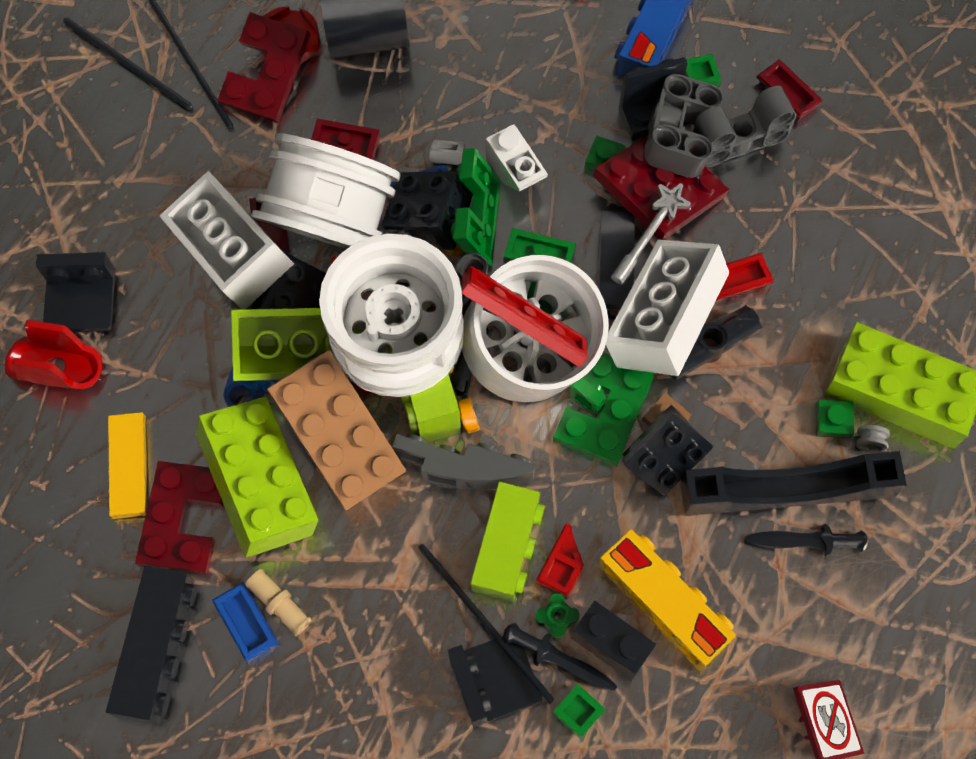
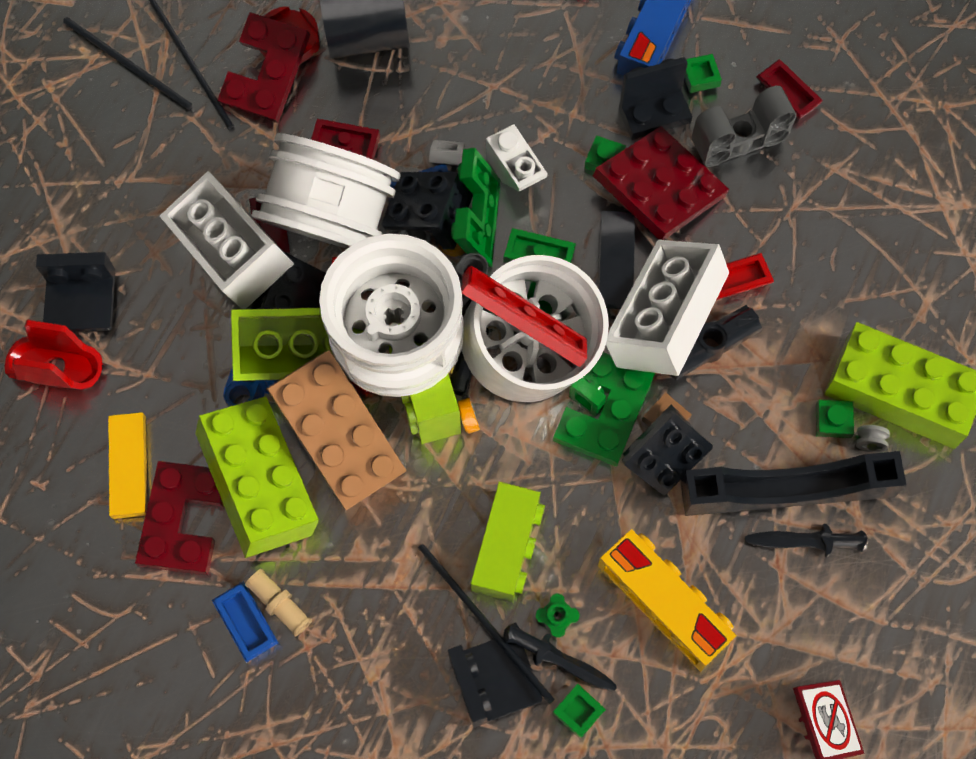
black brick [106,565,197,725] -> none
dark grey slope [392,434,535,490] -> none
red tile [535,523,584,599] -> none
black brick [571,600,656,681] -> none
light grey piece [611,183,691,284] -> none
dark grey beam [644,74,723,178] -> none

